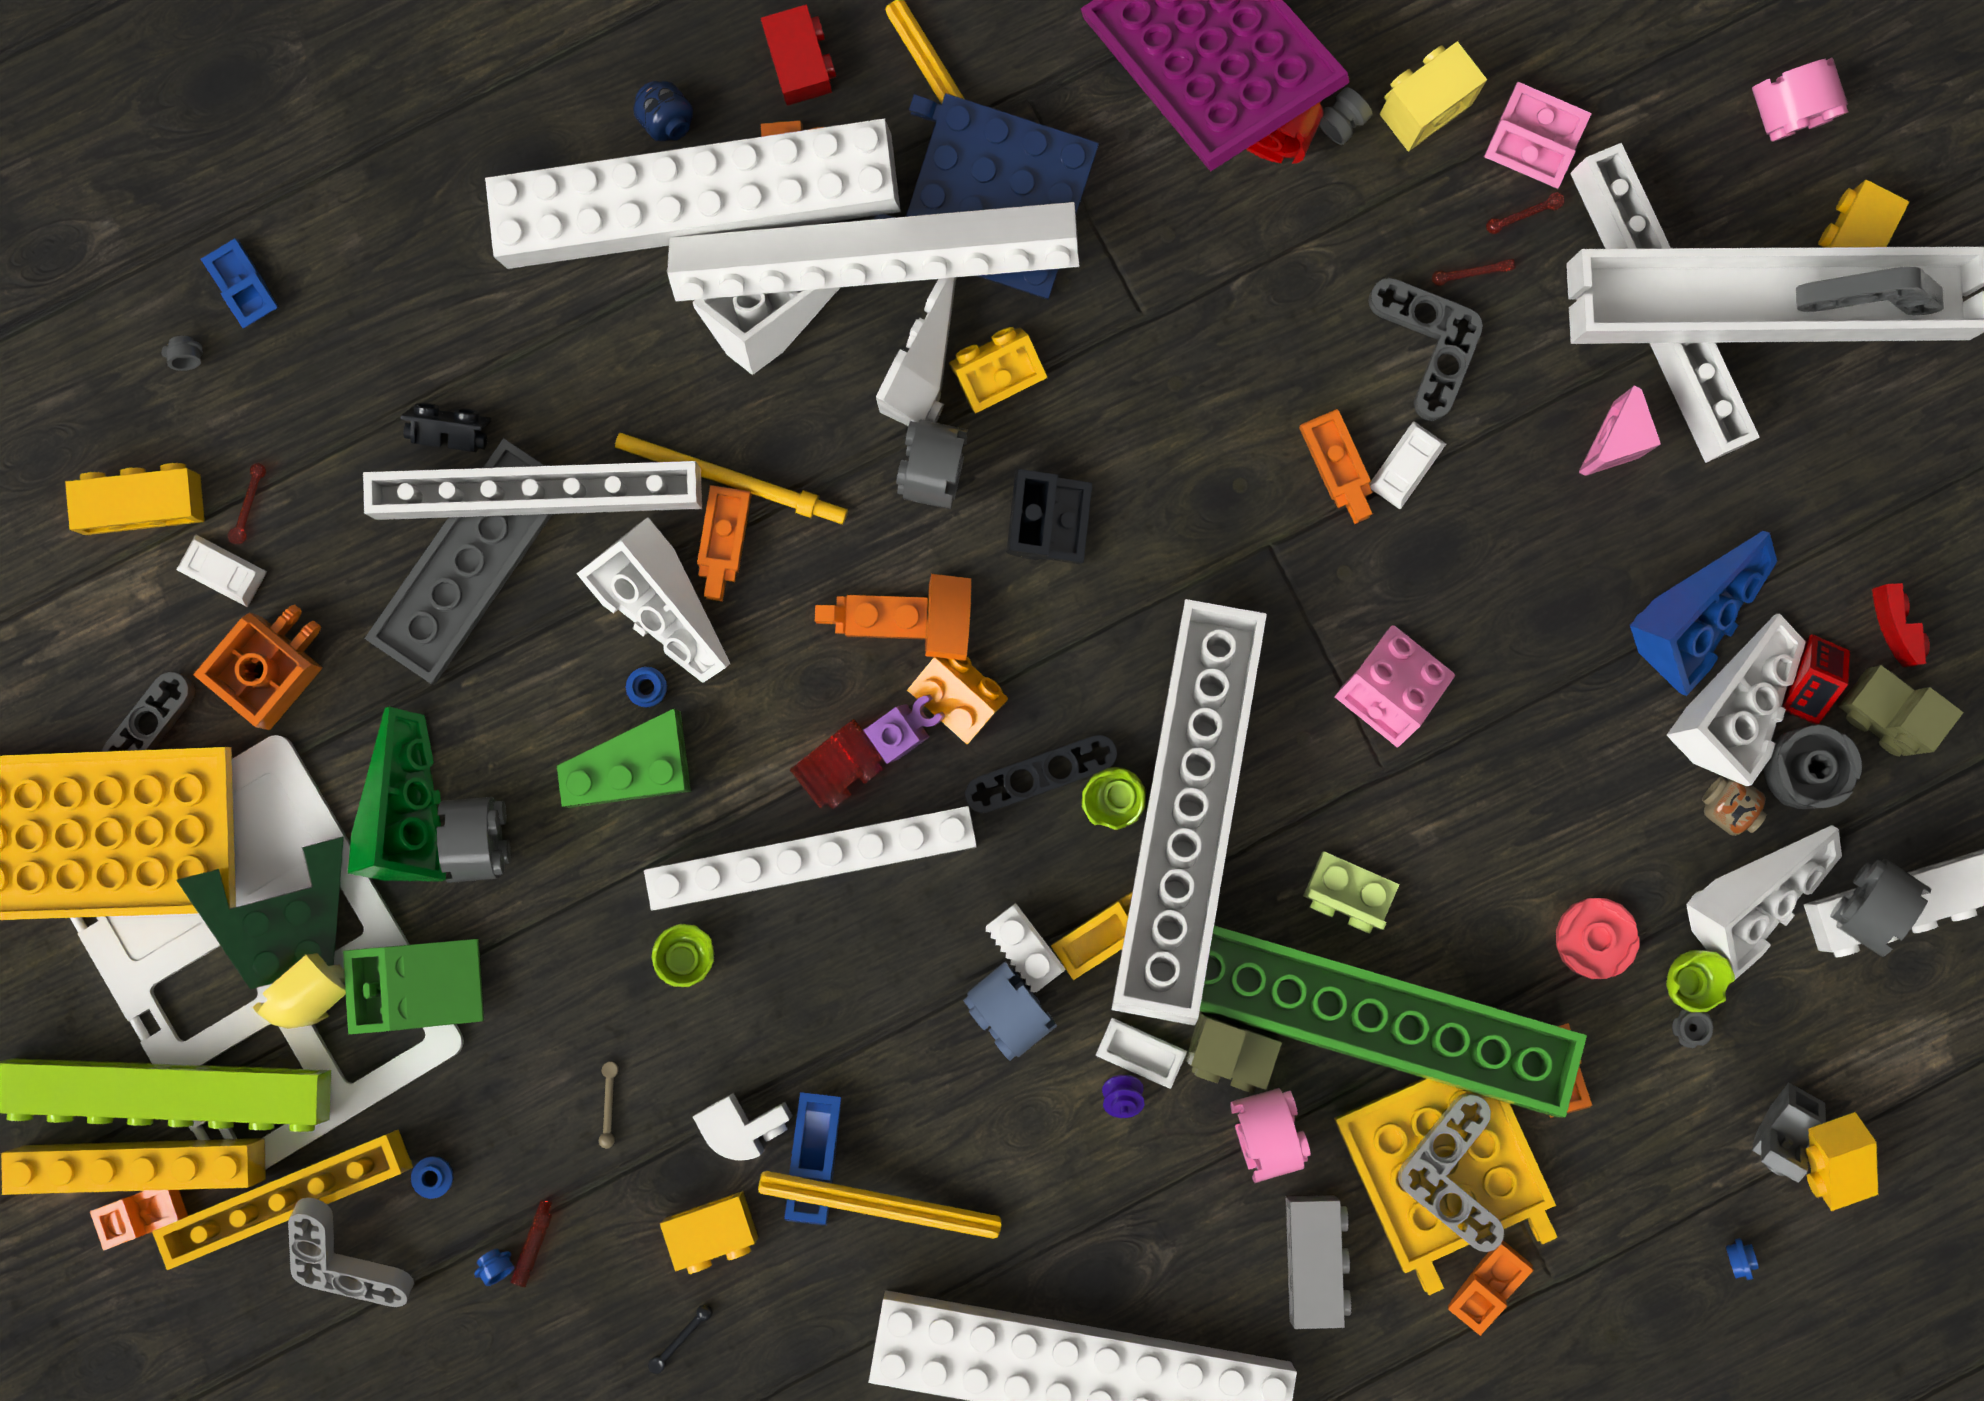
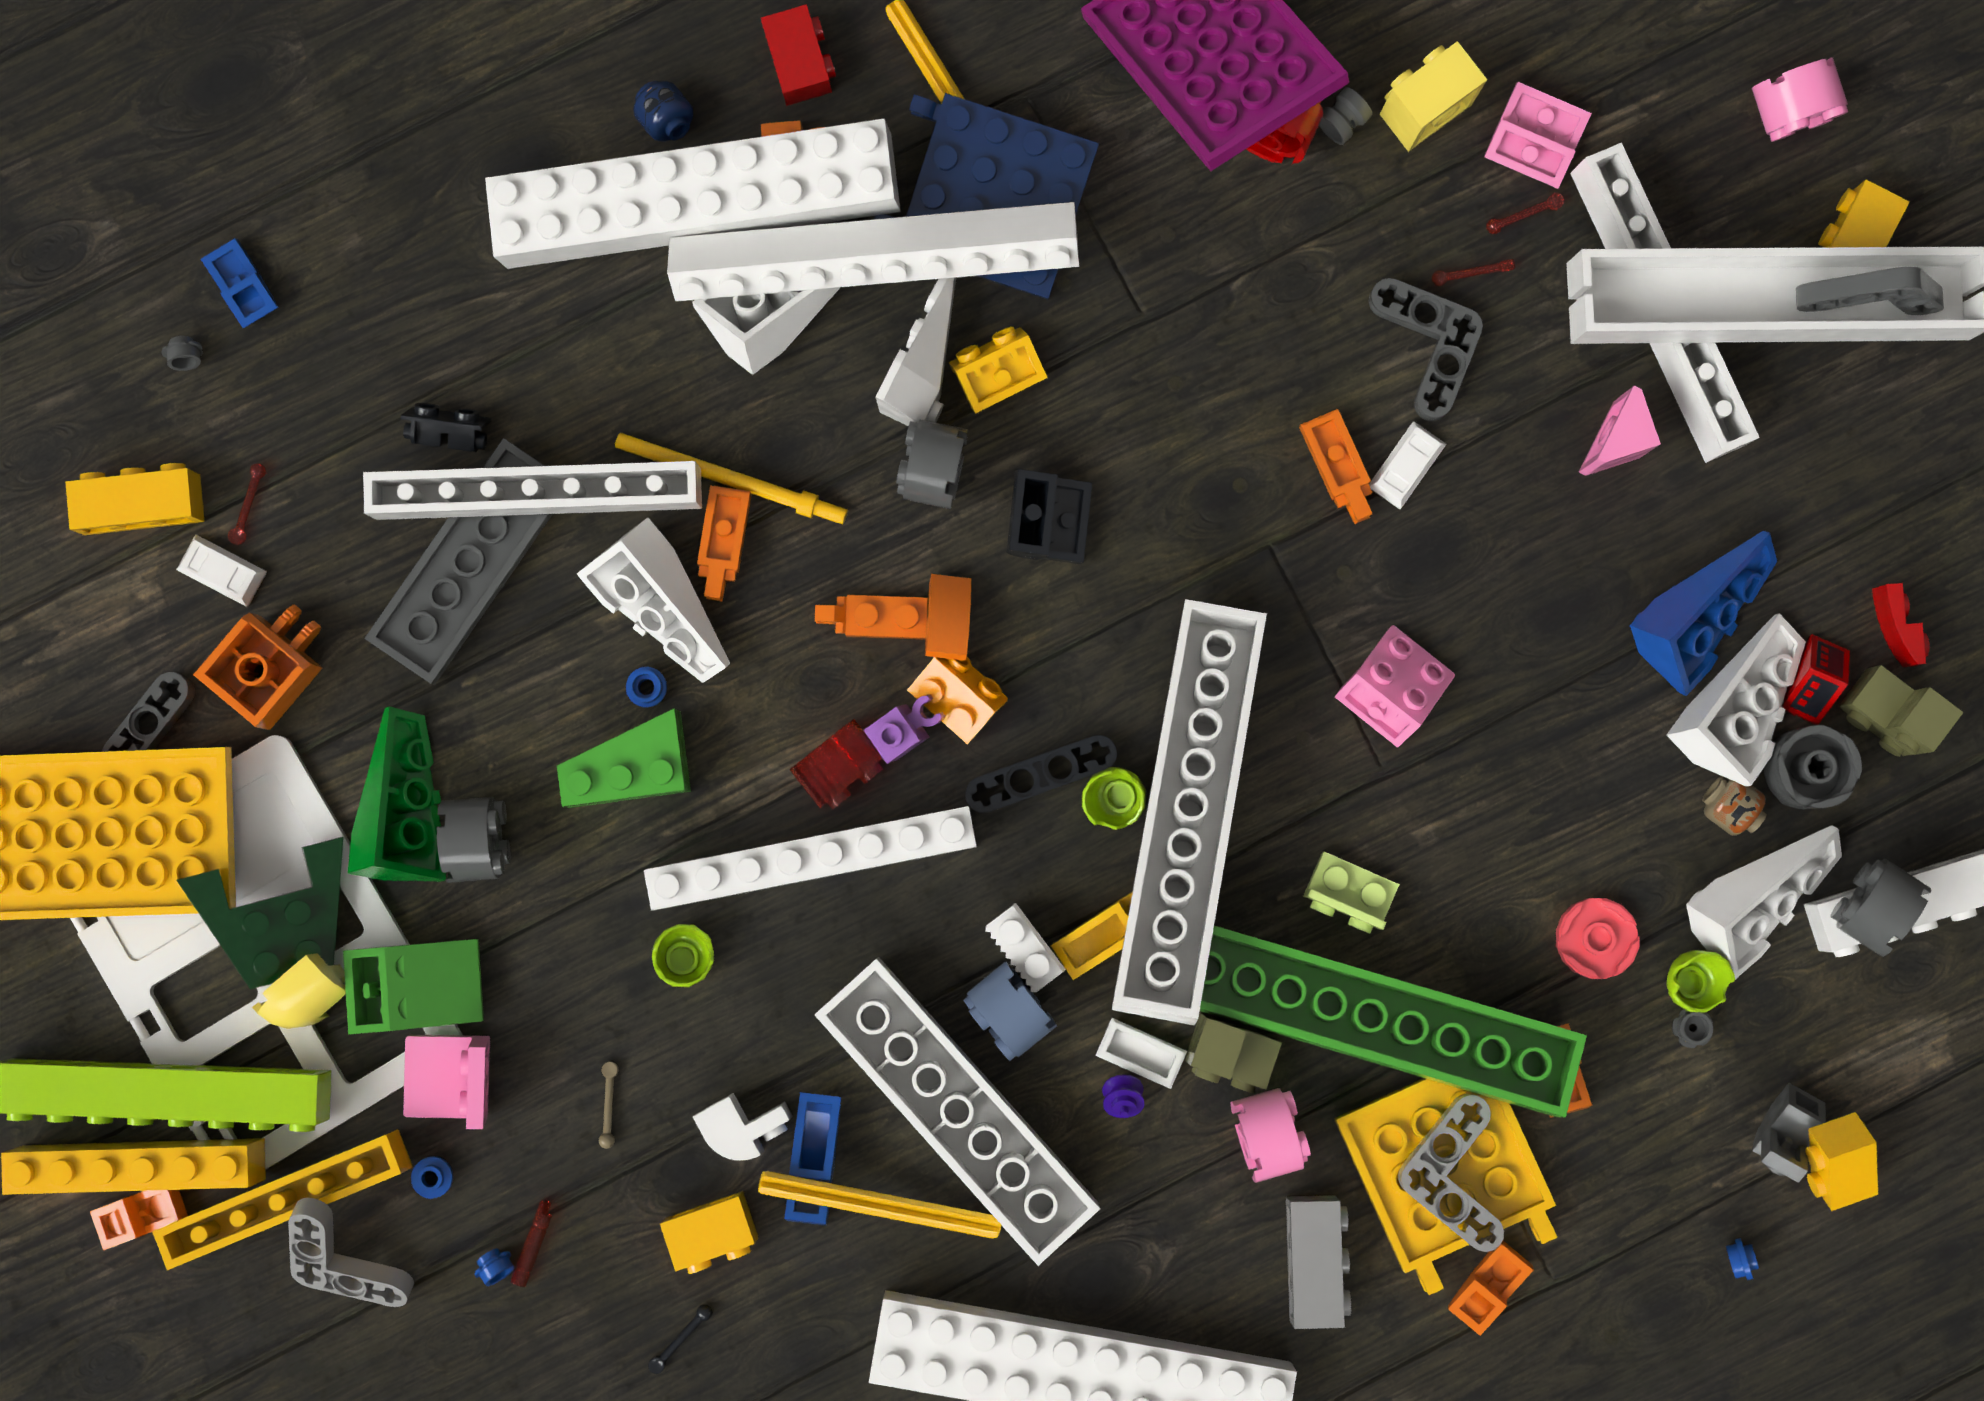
none -> bright pink bracket [403,1034,490,1129]
none -> white brick [815,957,1100,1266]

